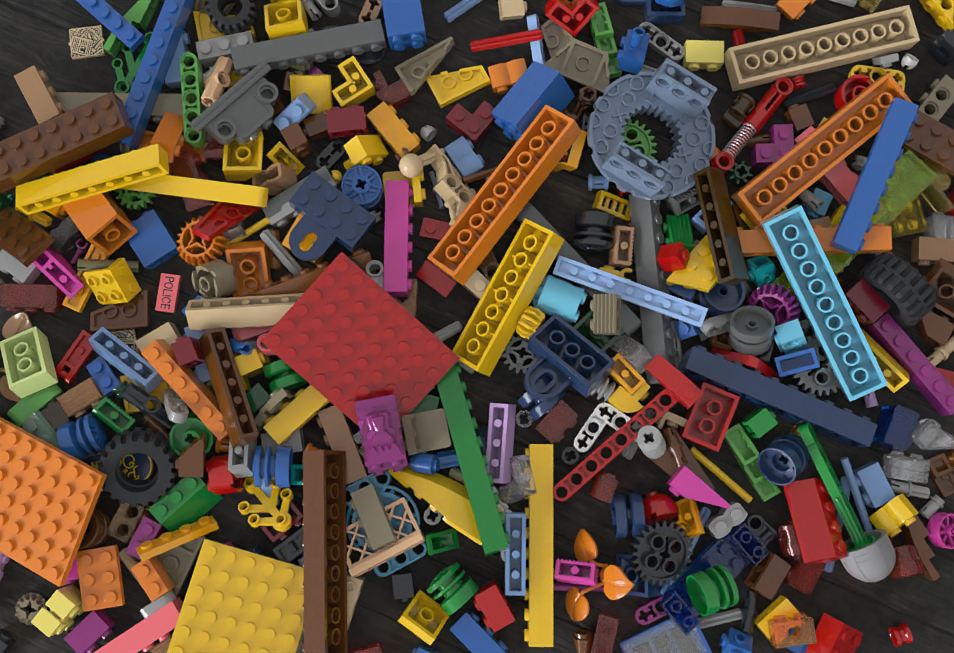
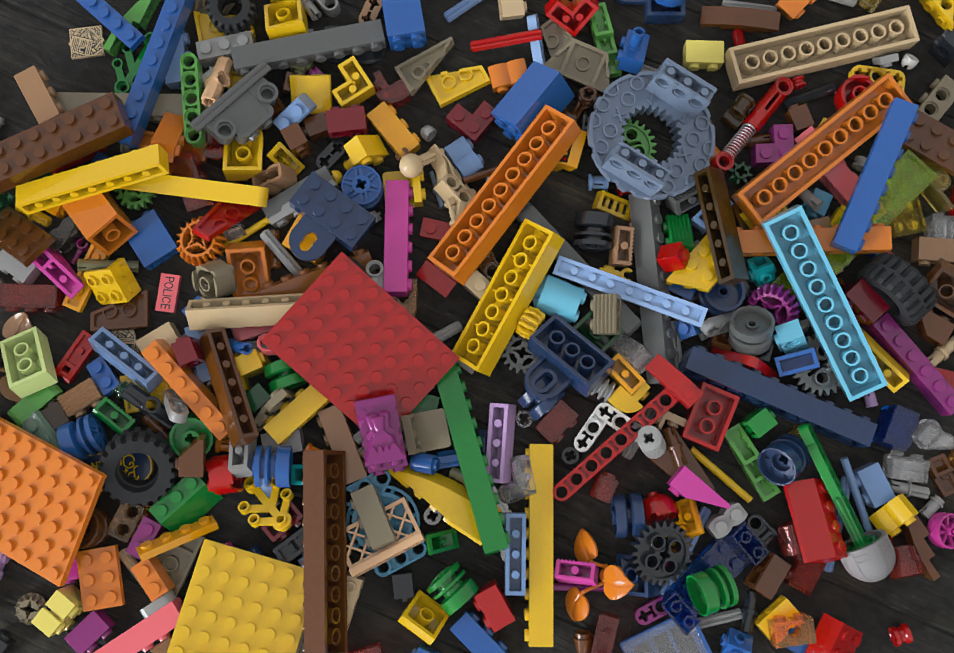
light grey beam [639,22,684,63] -> none

